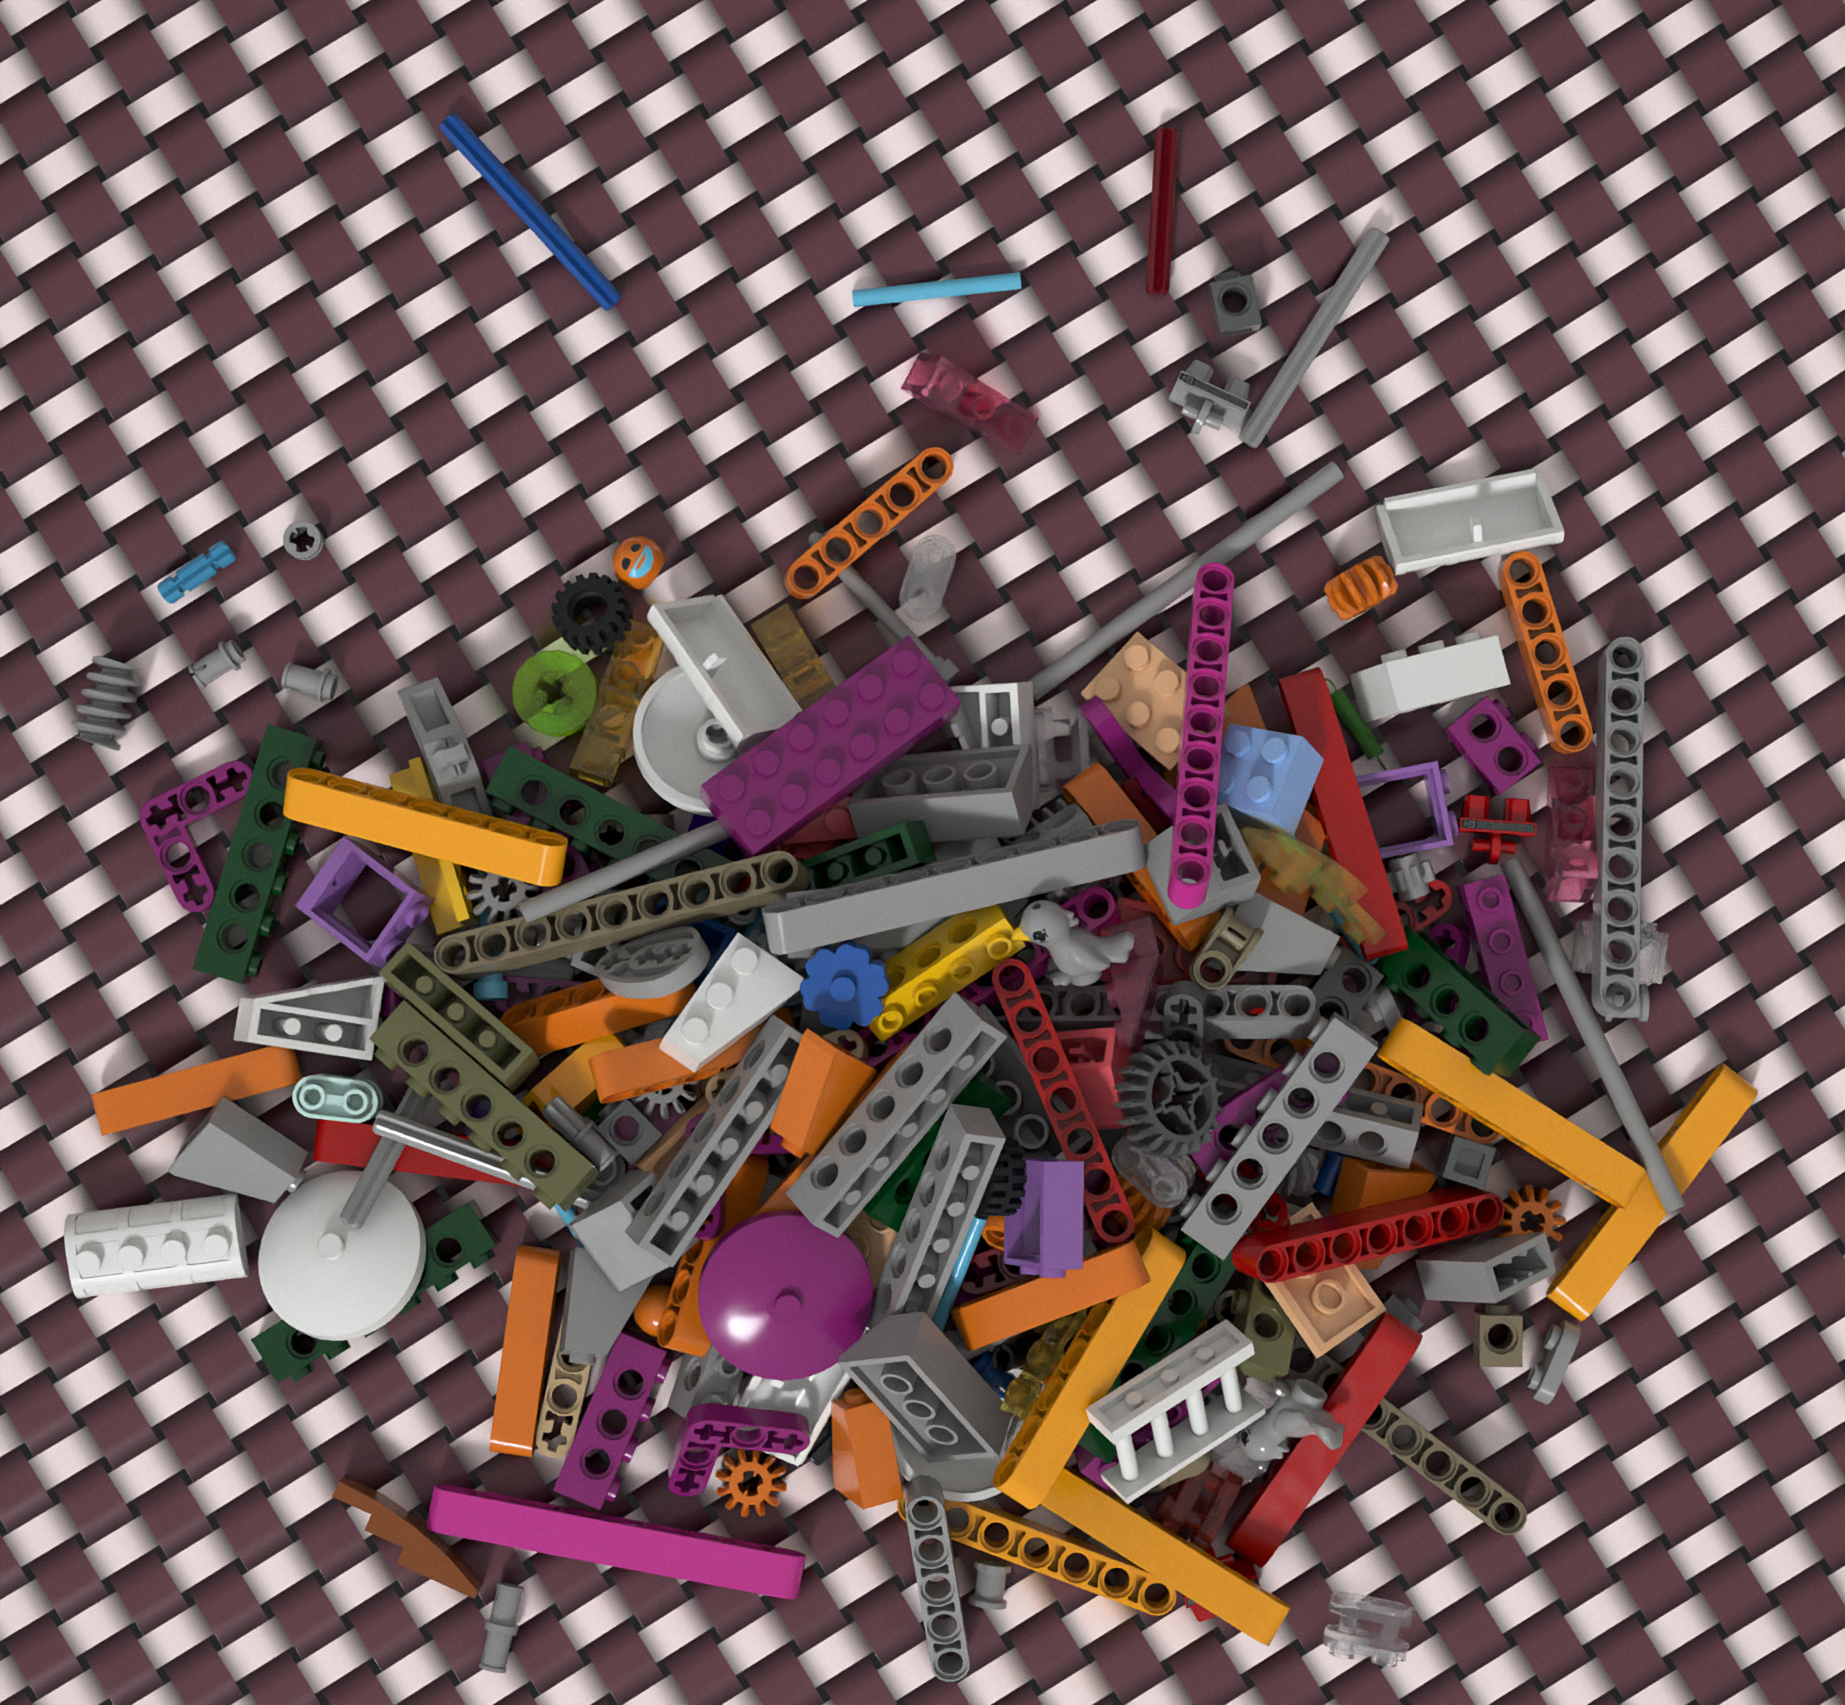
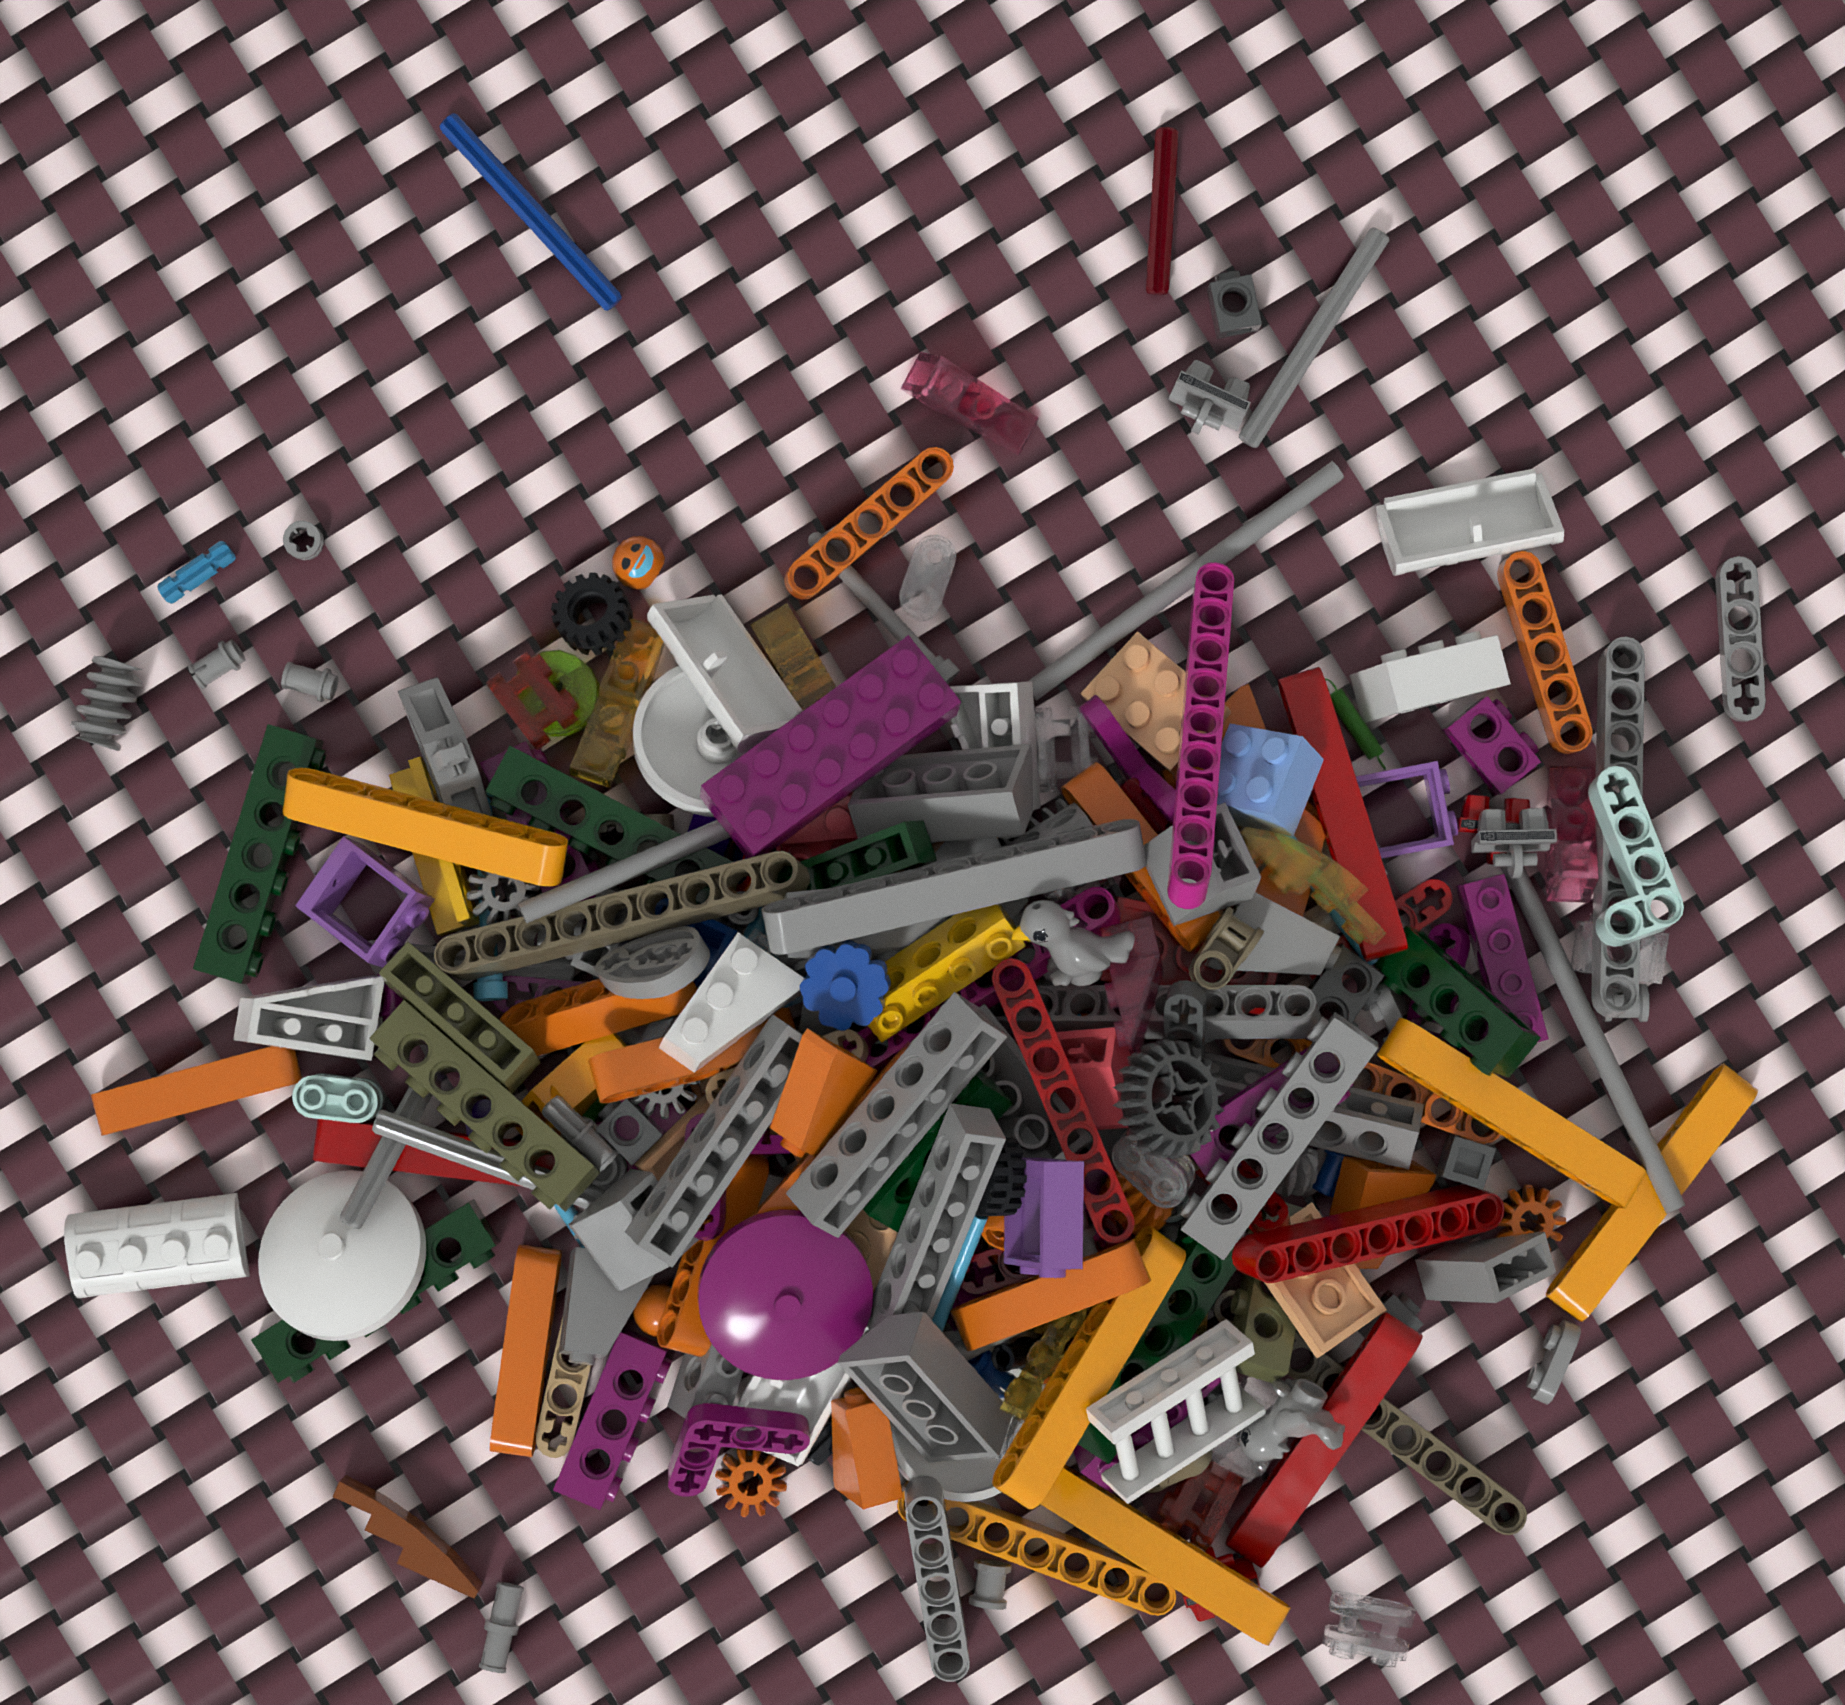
magenta beam [139,761,254,912] -> none
light grey slope [168,1096,308,1203] -> none
dark pink beam [426,1484,806,1599] -> none
medium azure bar [852,272,1021,307] -> none
orange gear [1324,556,1398,620] -> none
light grey gear [1386,852,1436,902] -> none
dark tan brick [1473,1303,1523,1367] -> none
none -> clear red brick [486,651,580,751]
none -> light grey hips [1471,808,1557,878]
none -> light aqua beam [1588,766,1684,947]
none -> light grey beam [1715,556,1766,722]

